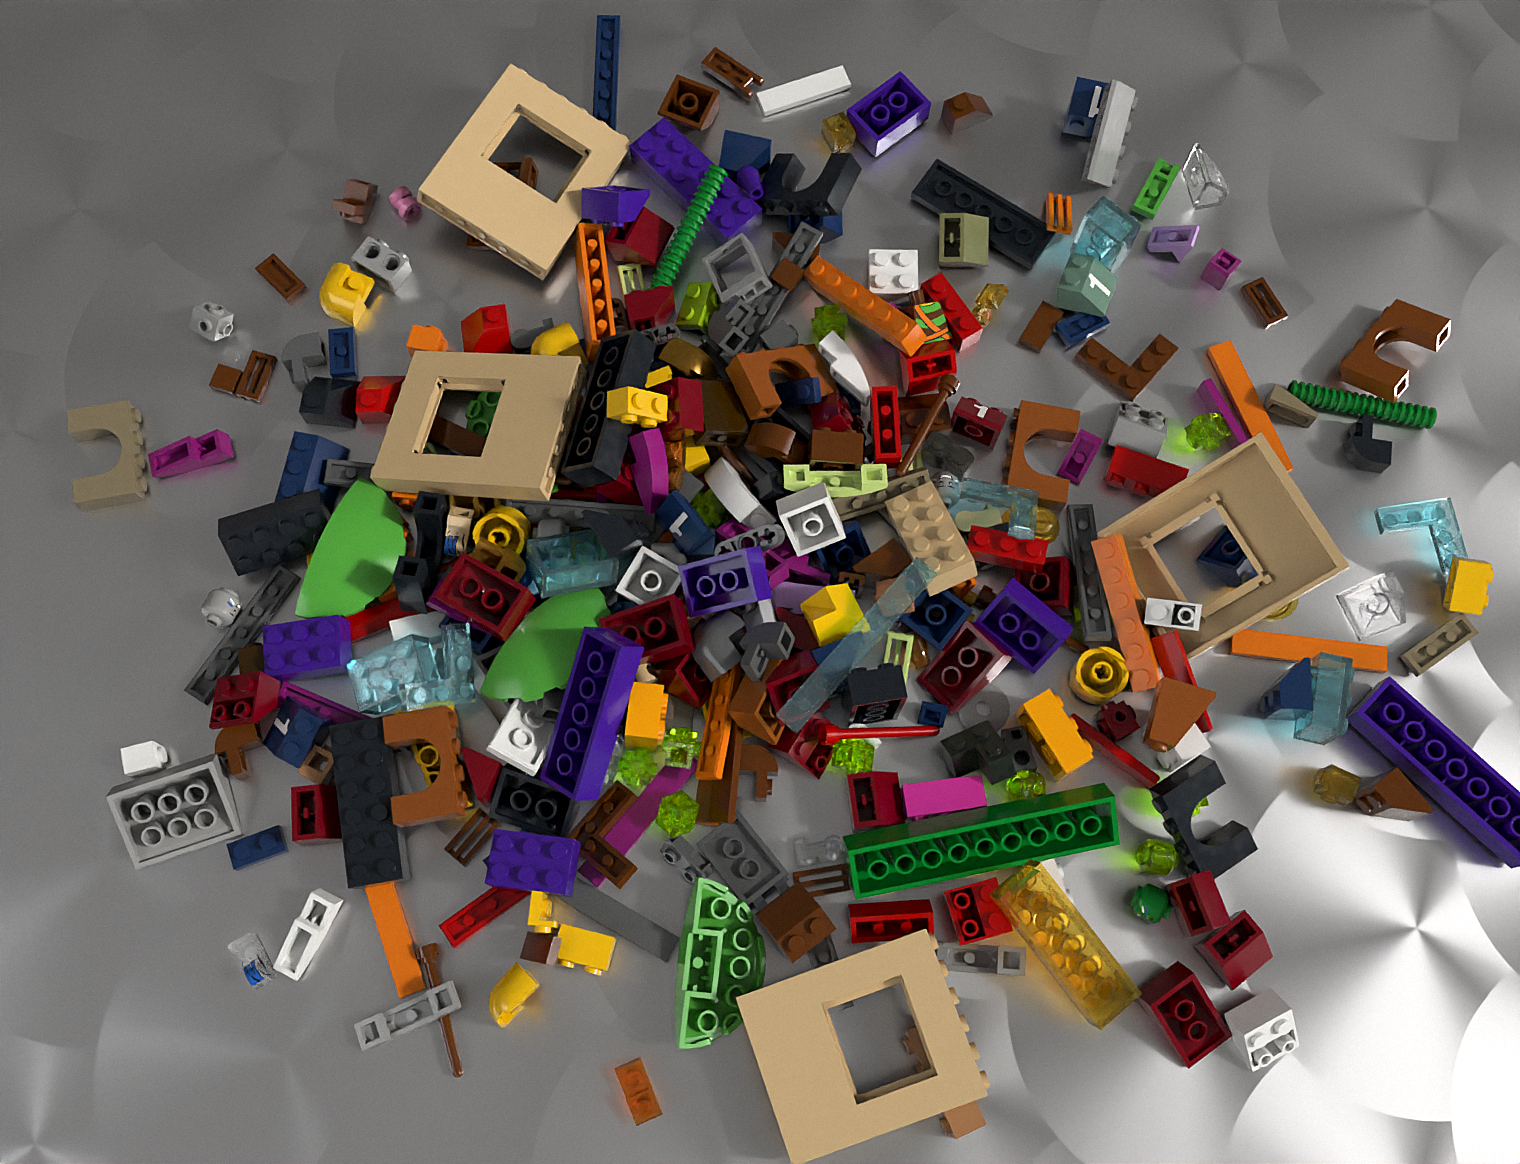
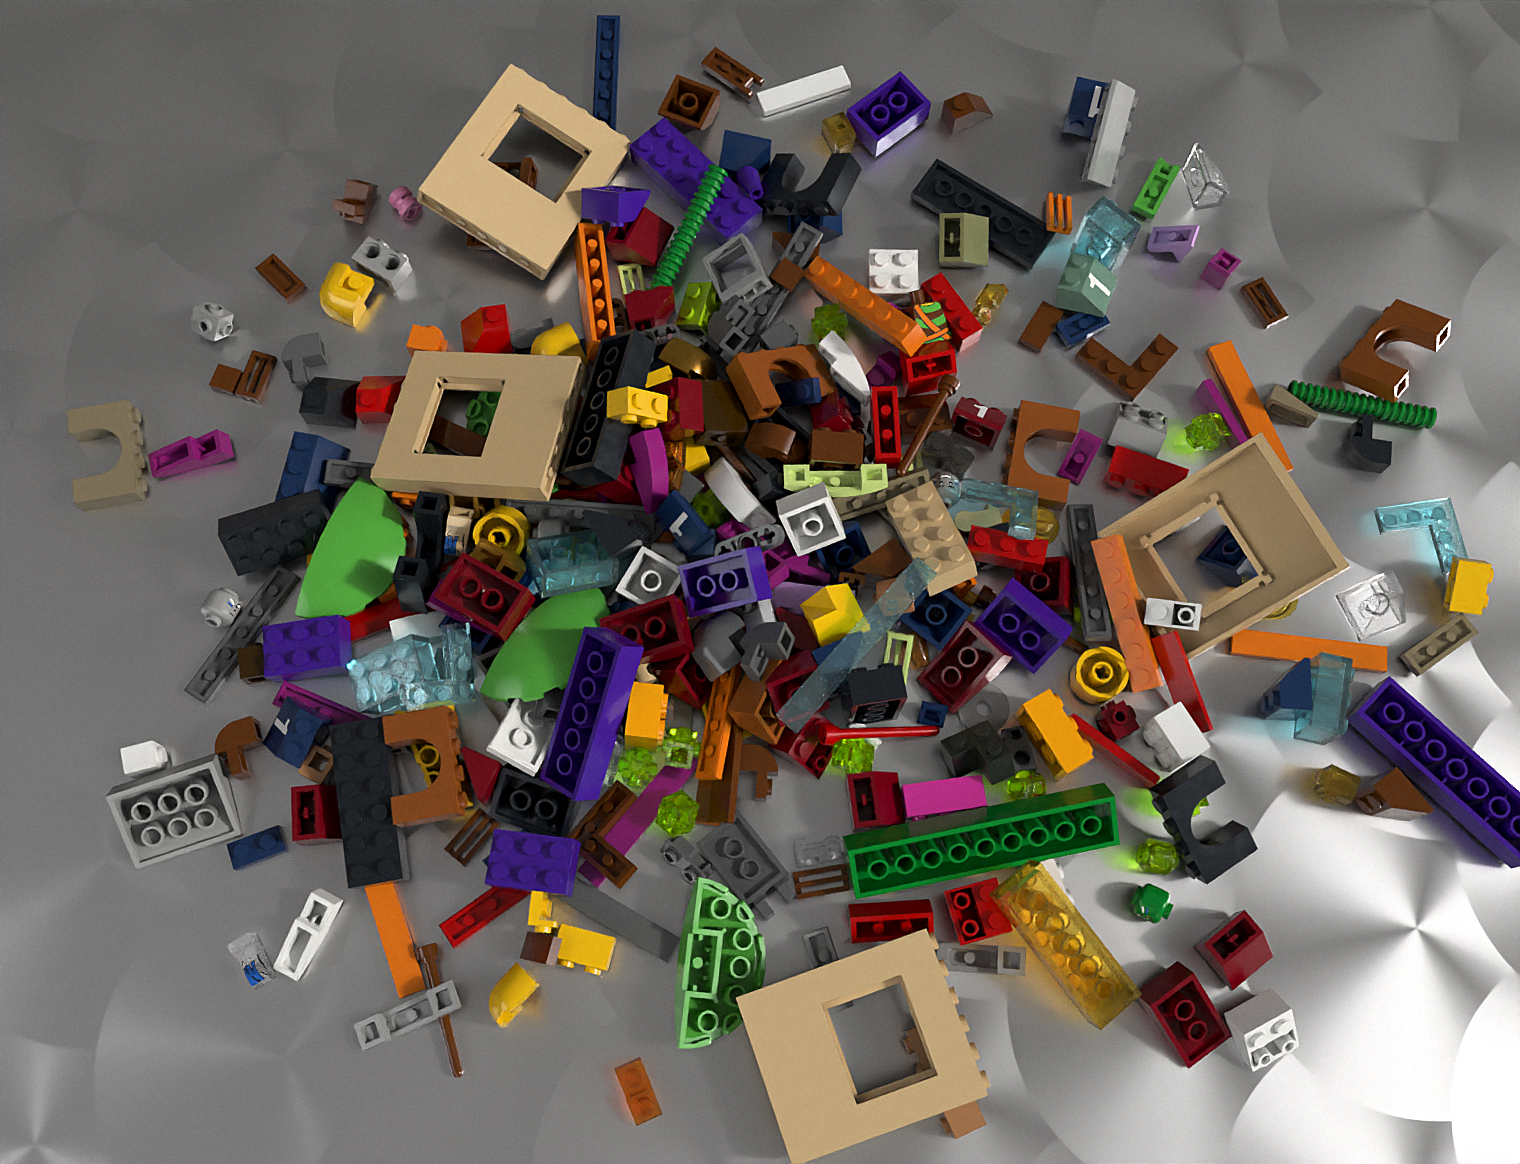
dark red slope [209,671,280,730] -> none
dark blue plate [328,327,357,378] -> none
reddish brown slope [755,881,837,963] -> none
dark orange slope [1143,677,1217,753] -> none
dark red slope [1165,870,1232,938] -> none
none -> magenta slope [865,350,902,393]

